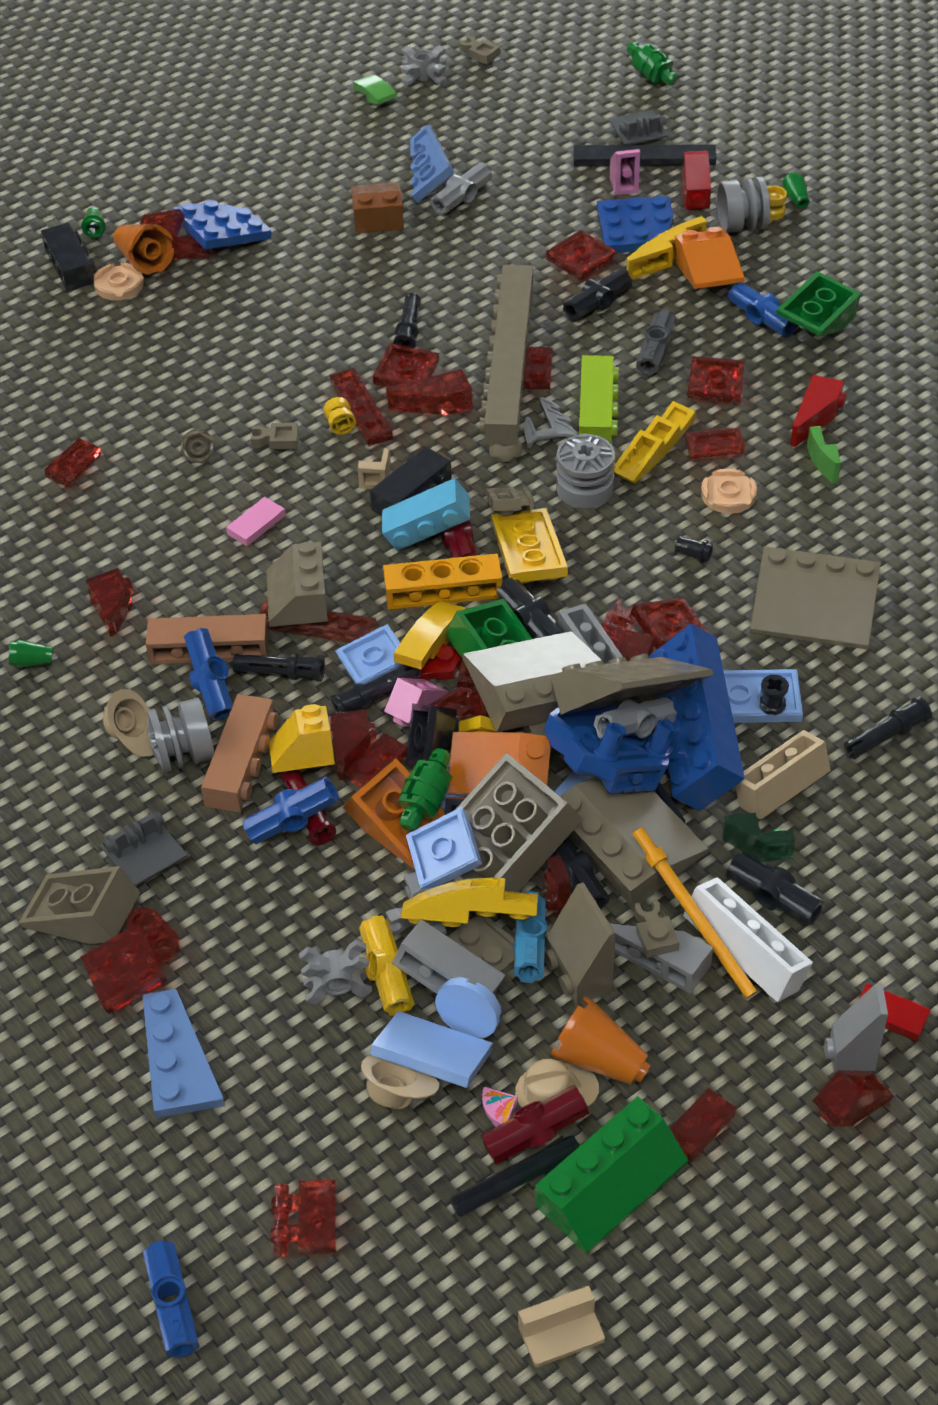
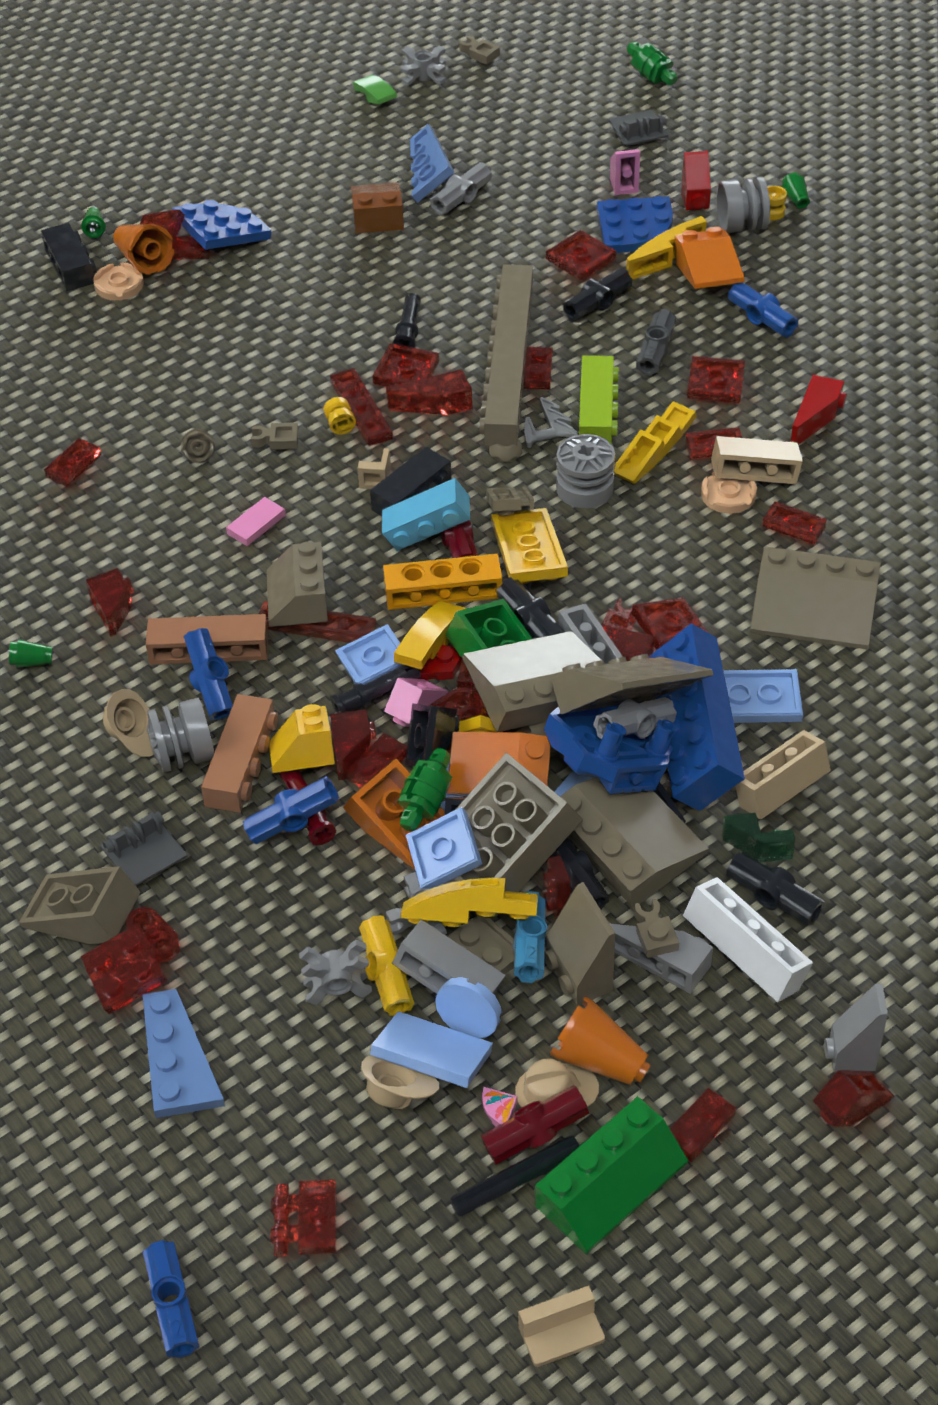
black pin [233,653,325,682] -> none
black tile [574,144,717,166] -> none
light orange bar [632,827,757,999] -> none
black pin [675,536,713,562] -> none
black bush [759,674,789,715] -> none
green slope [775,271,861,336] -> none
bright green slope [807,426,841,483] -> none
black pin [844,696,932,759] -> none
red tile [858,983,931,1042] -> none
none -> tan brick [711,436,802,484]
none -> clear red plate [762,501,827,545]

